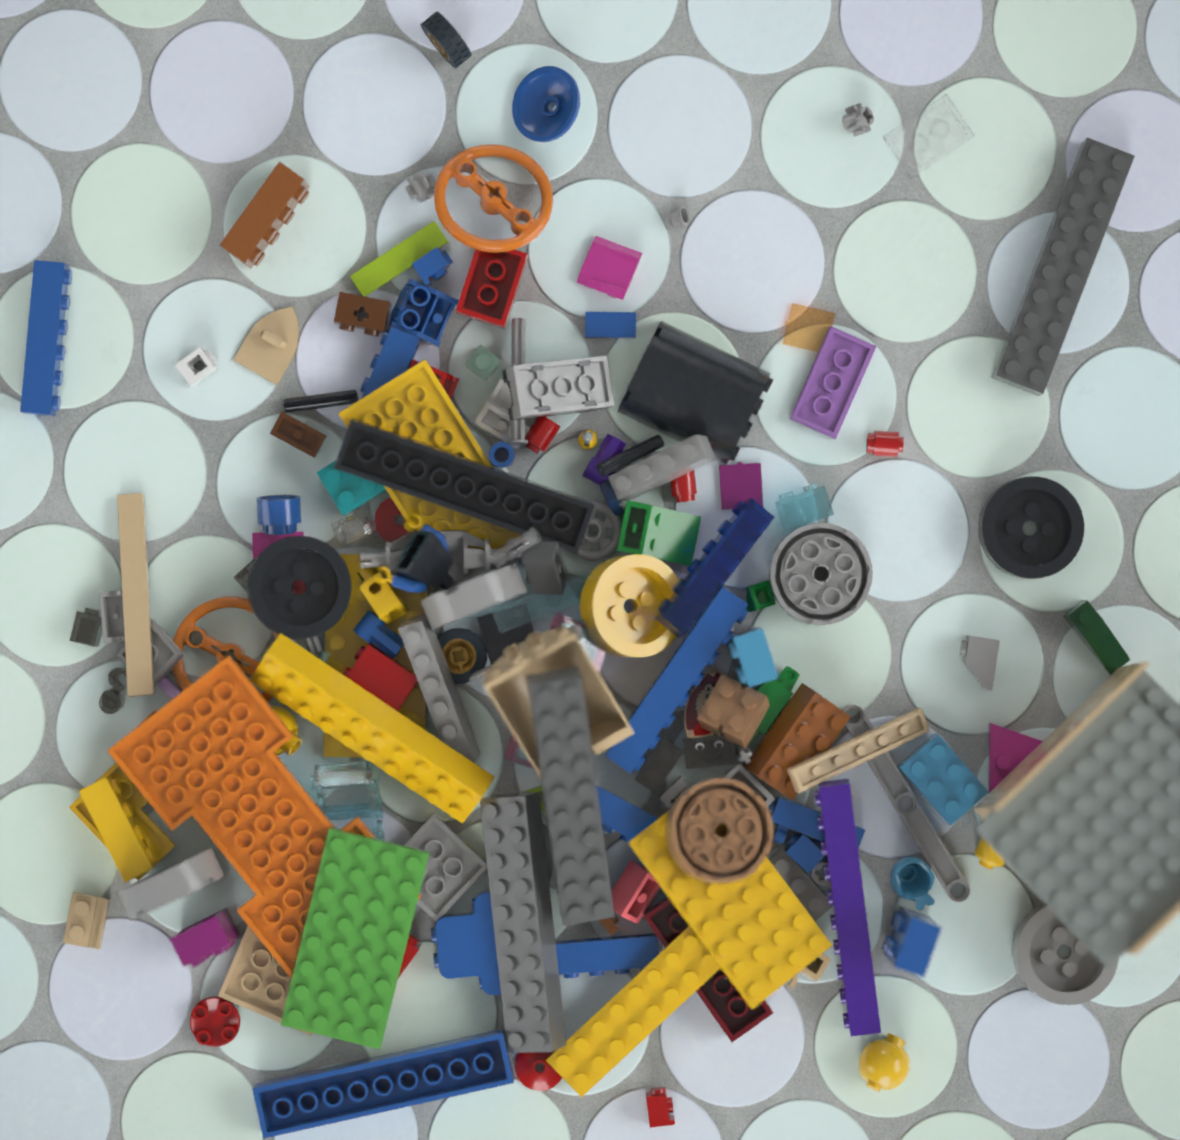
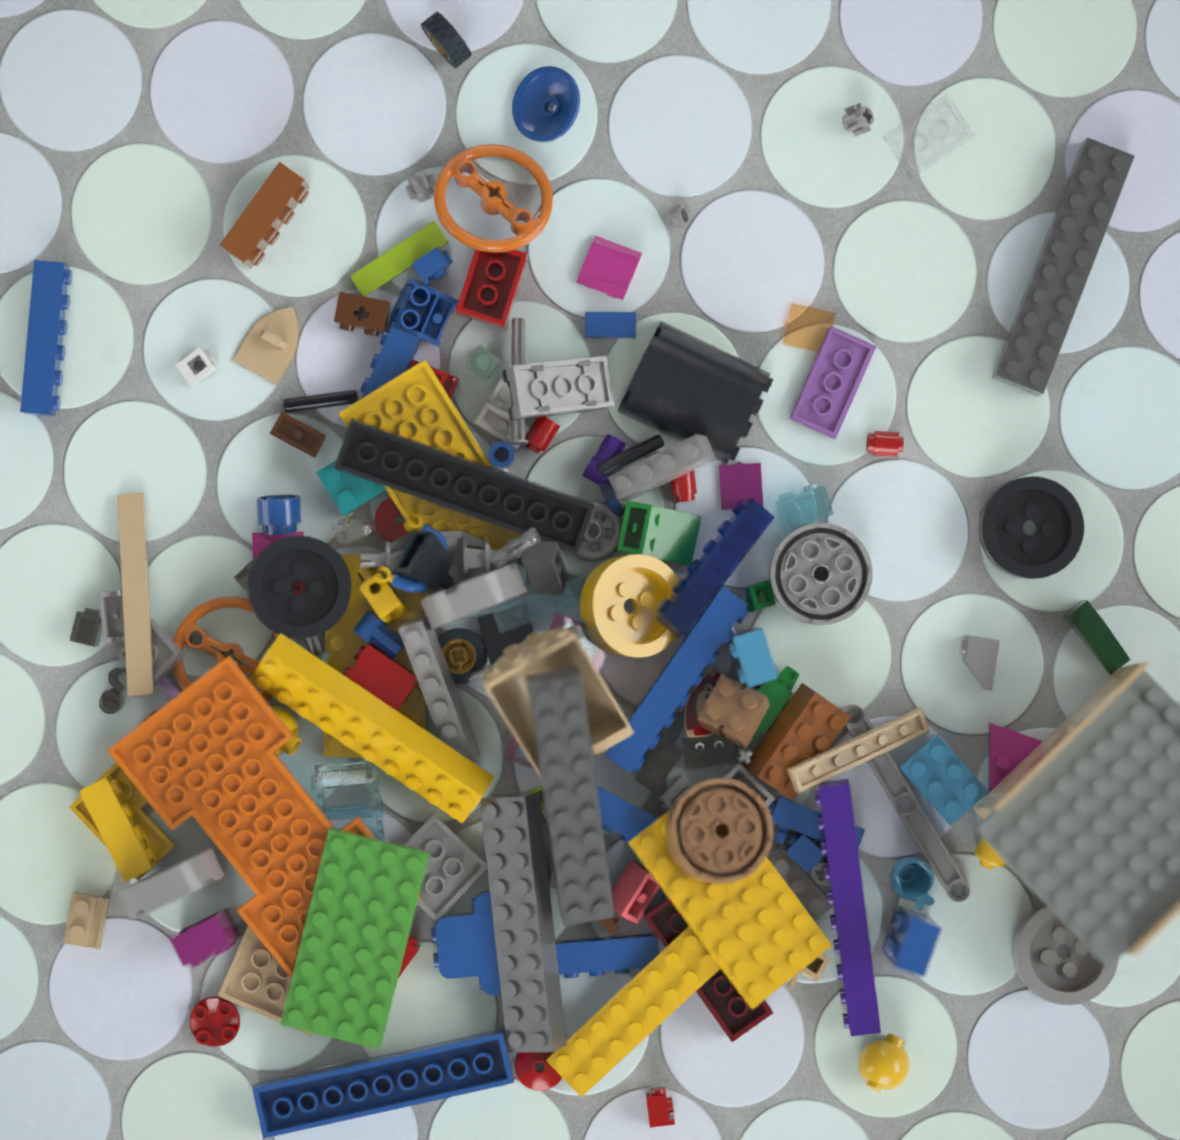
yellow hinge [578,430,598,450] -> none

